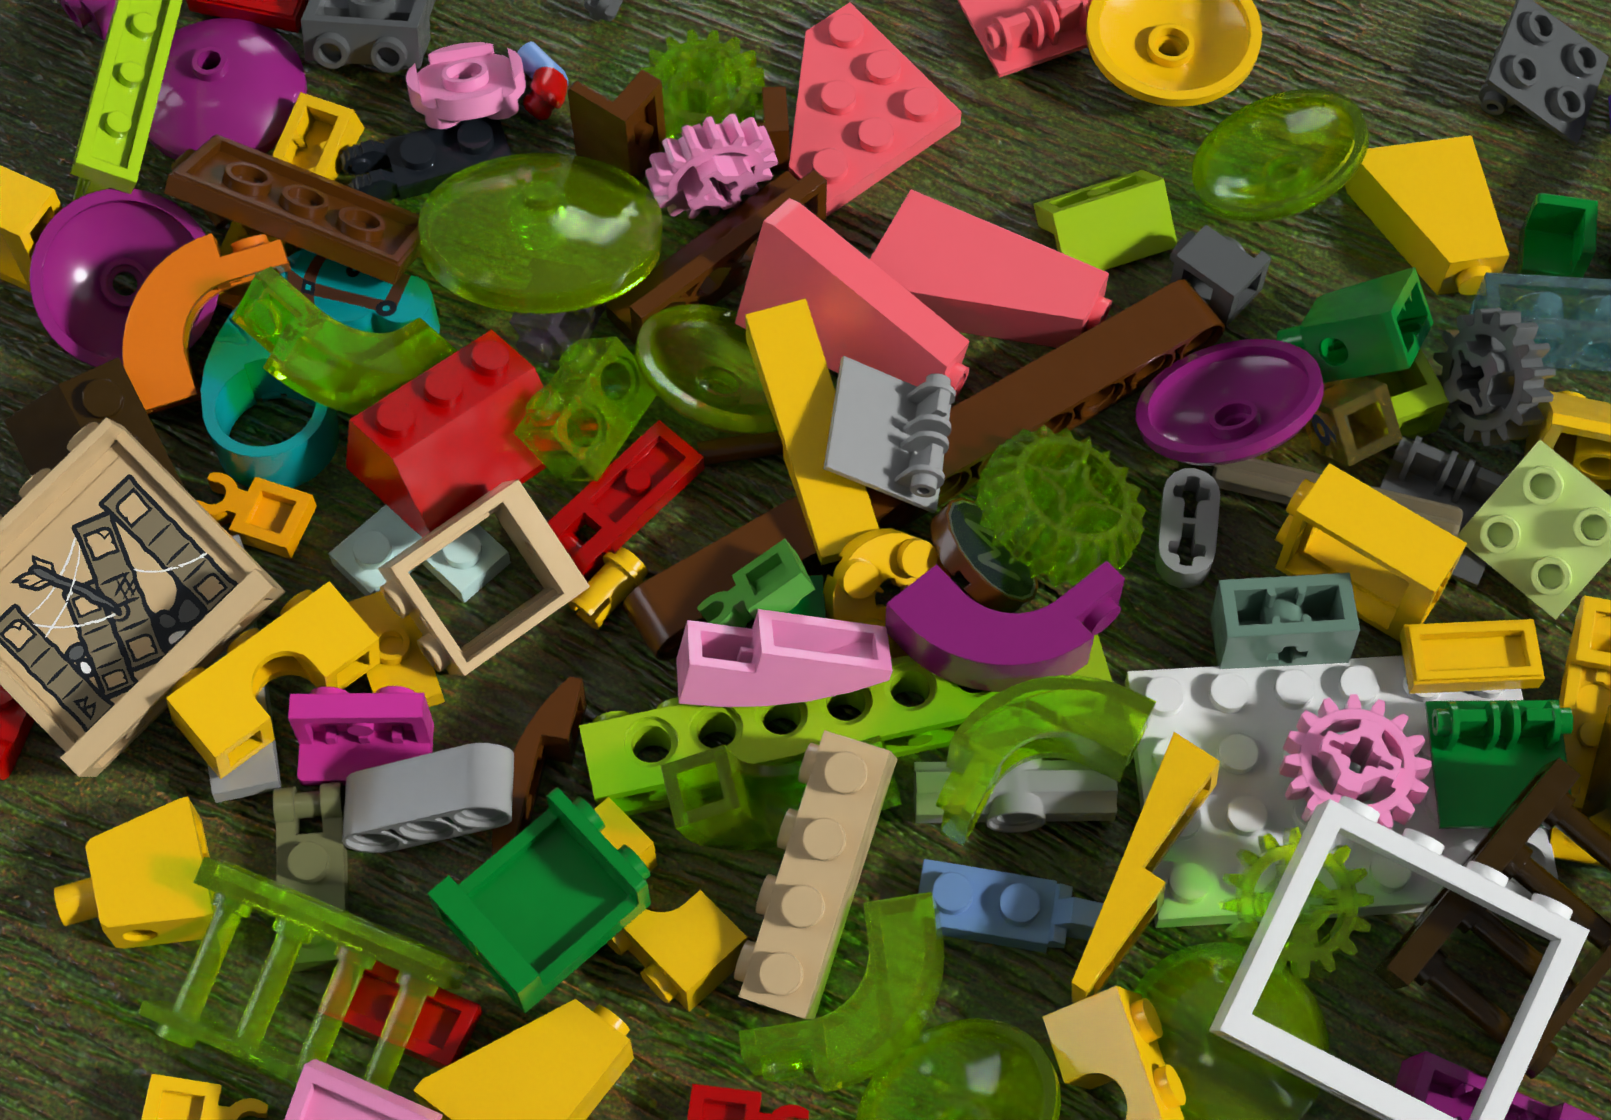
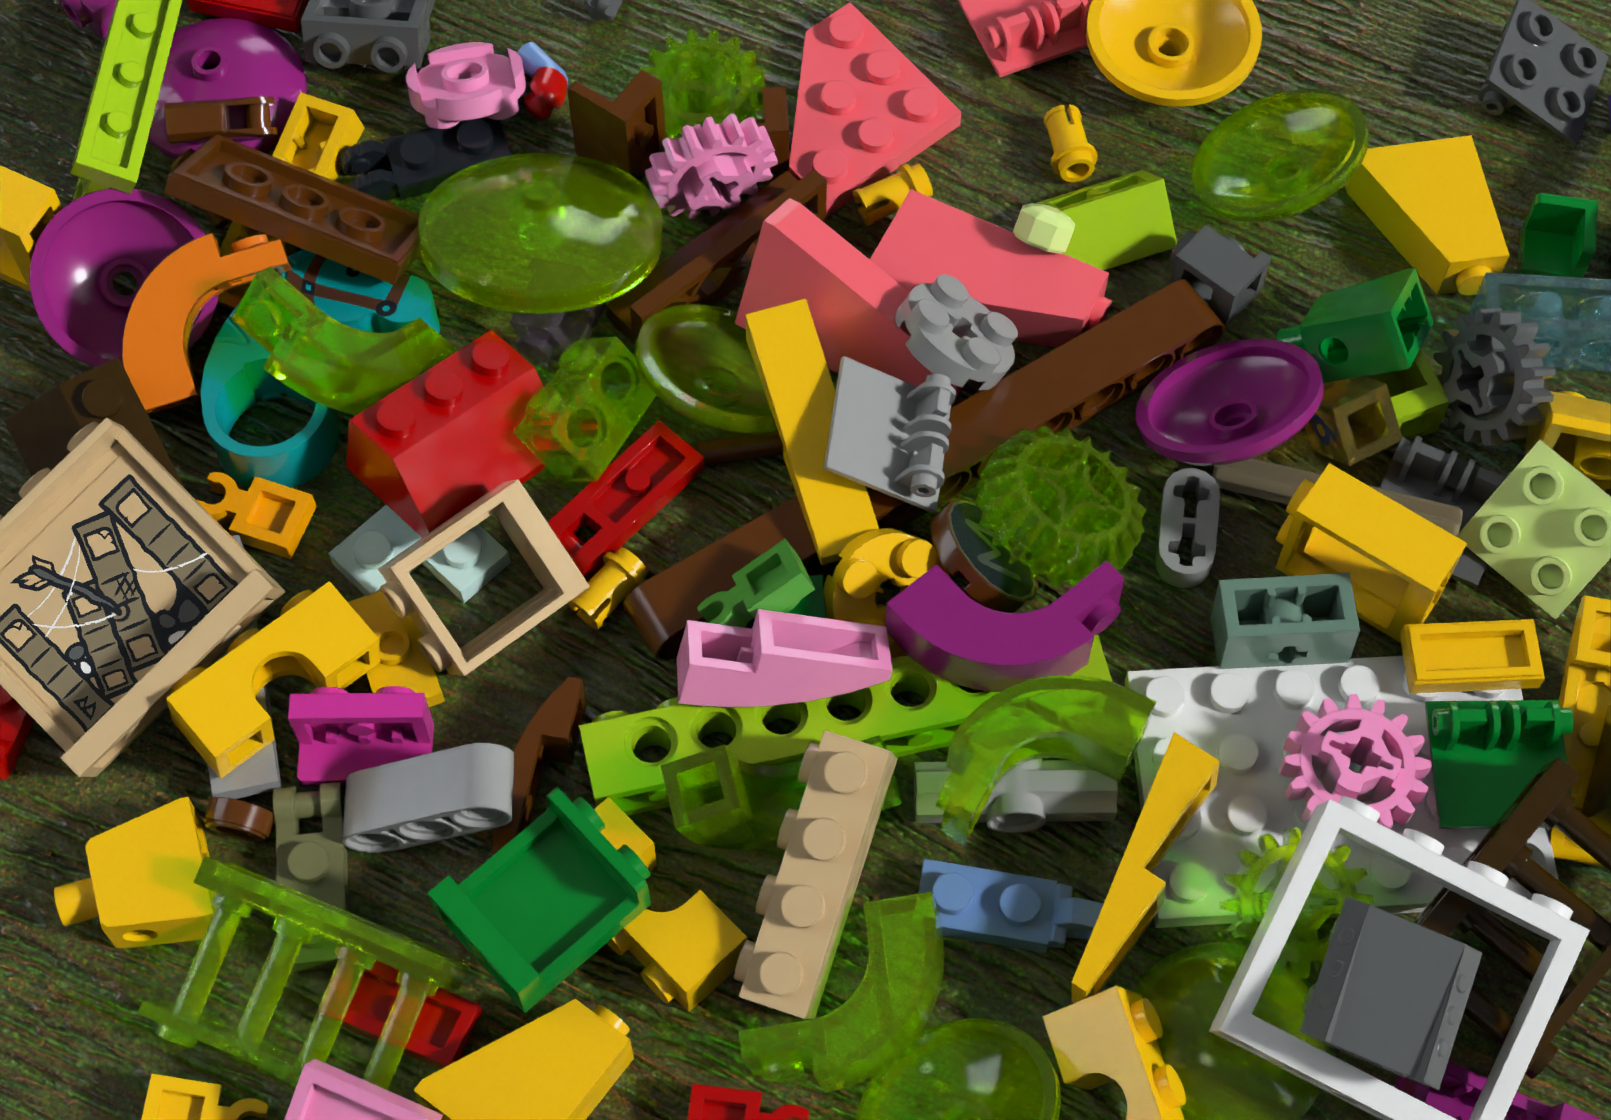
none -> reddish brown bar [165,96,278,144]
none -> reddish brown tile [203,797,274,842]
none -> yellow pin [853,163,933,226]
none -> light grey plate [895,274,1018,390]
none -> yellowish green tile [1013,203,1075,254]
none -> yellow pin [1043,104,1098,182]
none -> dark grey slope [1300,897,1482,1090]

